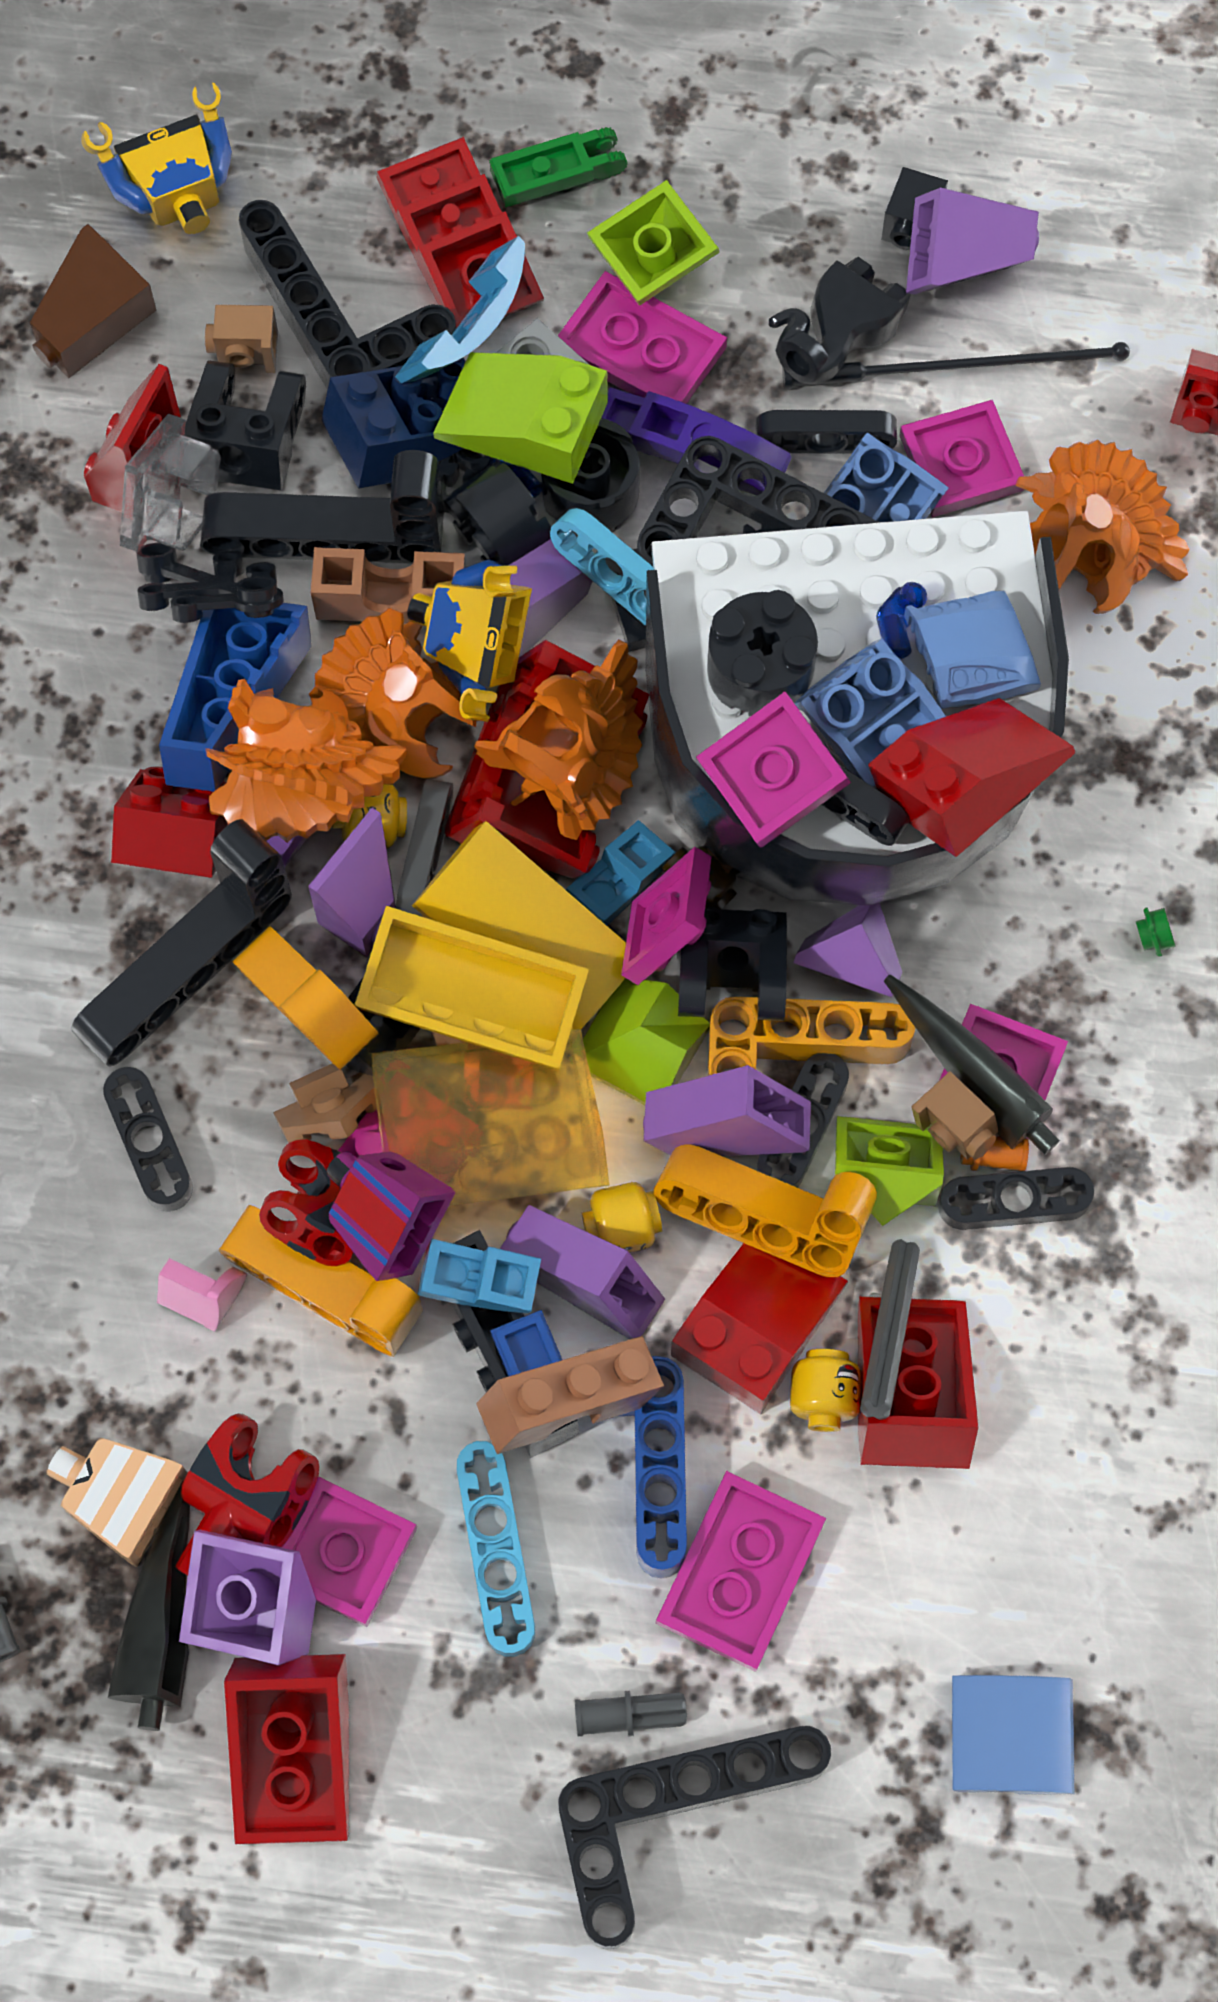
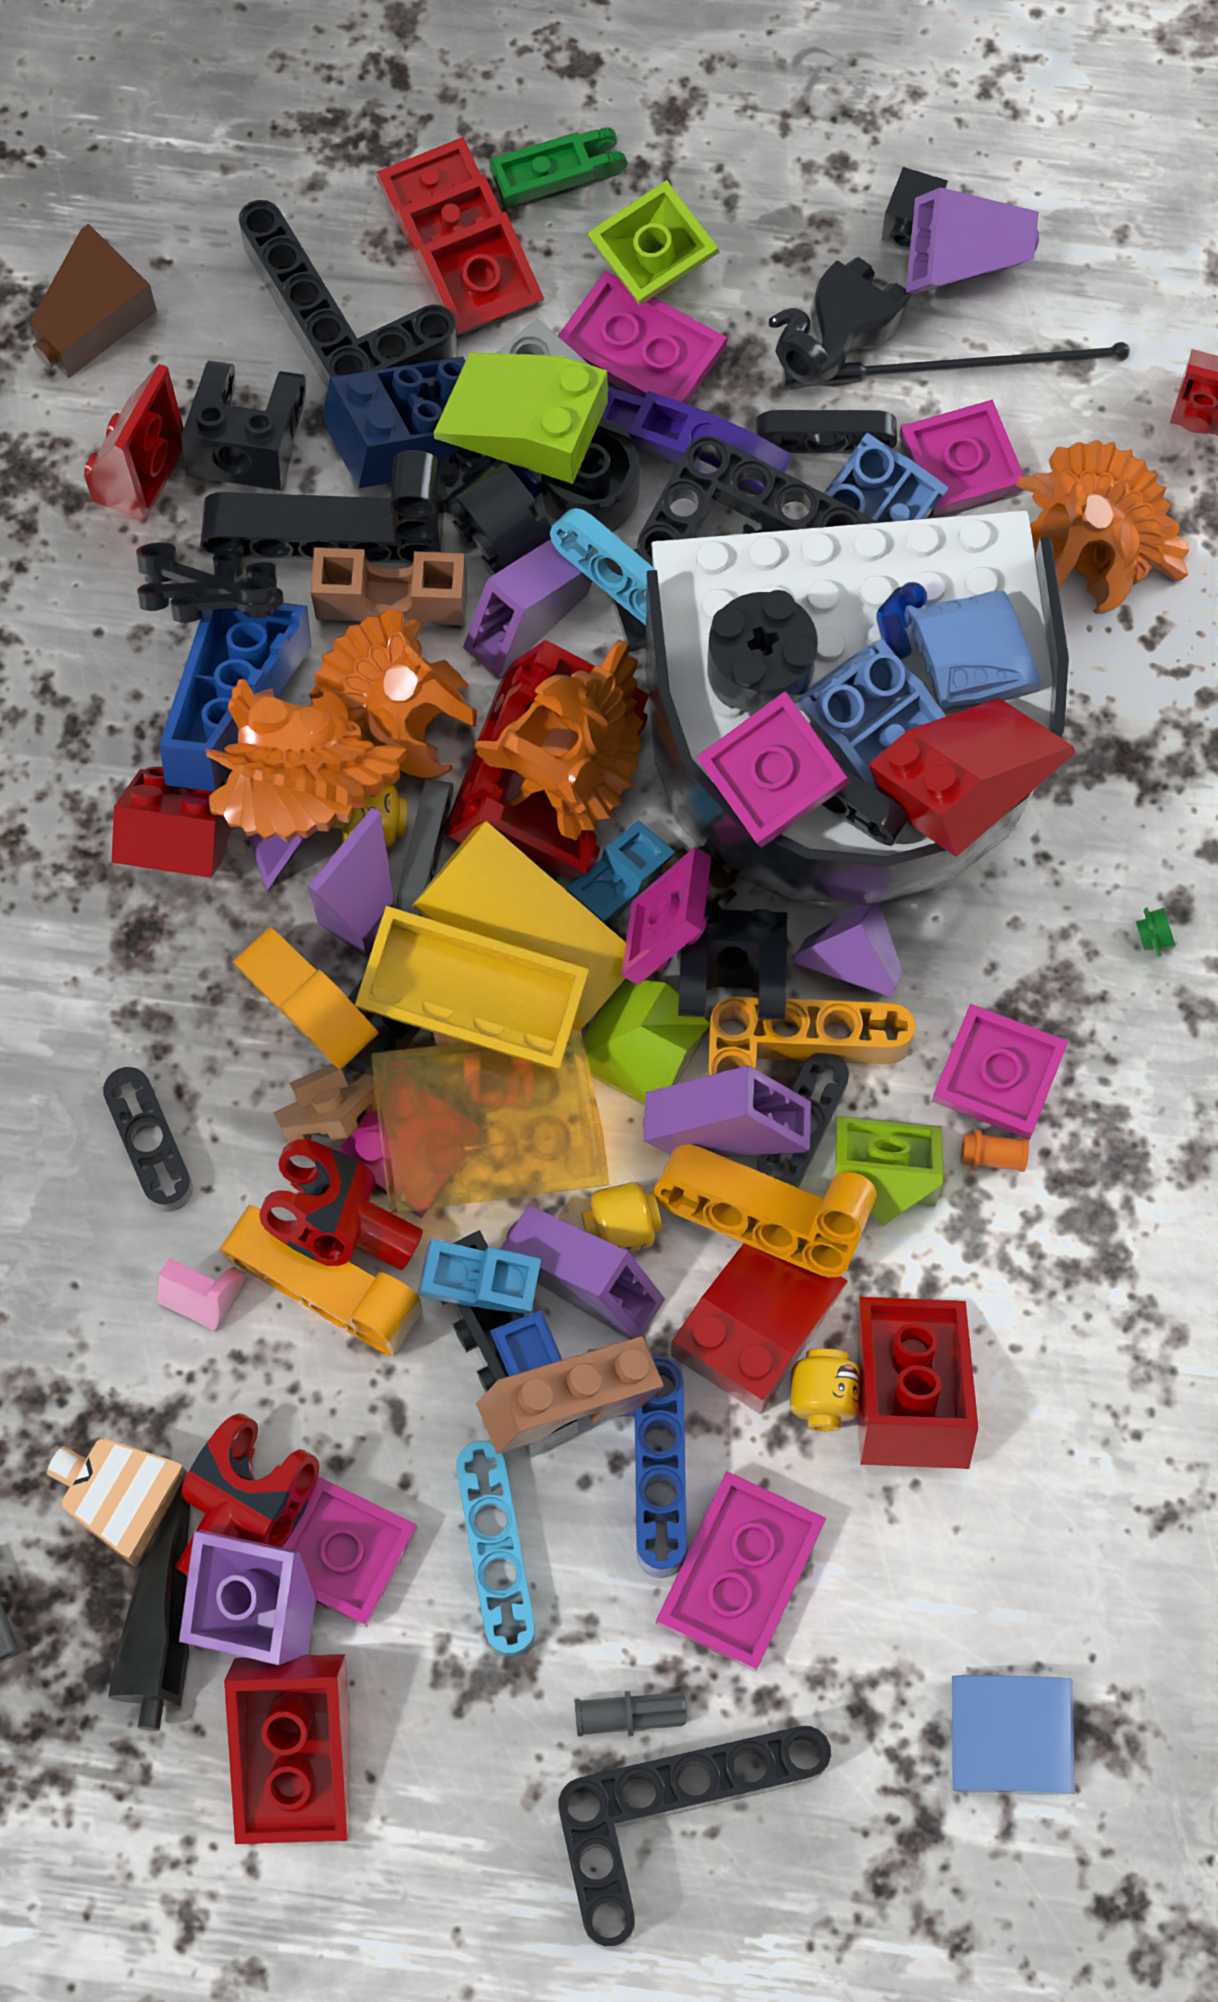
black beam [71,819,292,1067] -> none
torso [81,82,232,234] -> none
clear panel [120,414,220,552] -> none
medium nougat brick [205,305,278,373] -> none
magenta torso [327,1151,456,1281] -> none
dark azure slope [395,236,525,384] -> none
torso [407,560,532,722] -> none
dark grey axle [860,1239,920,1420] -> none
pearl dark grey piece [884,974,1060,1155] -> none
medium nougat brick [911,1071,998,1160] -> none
black beam [938,1167,1094,1230] -> none

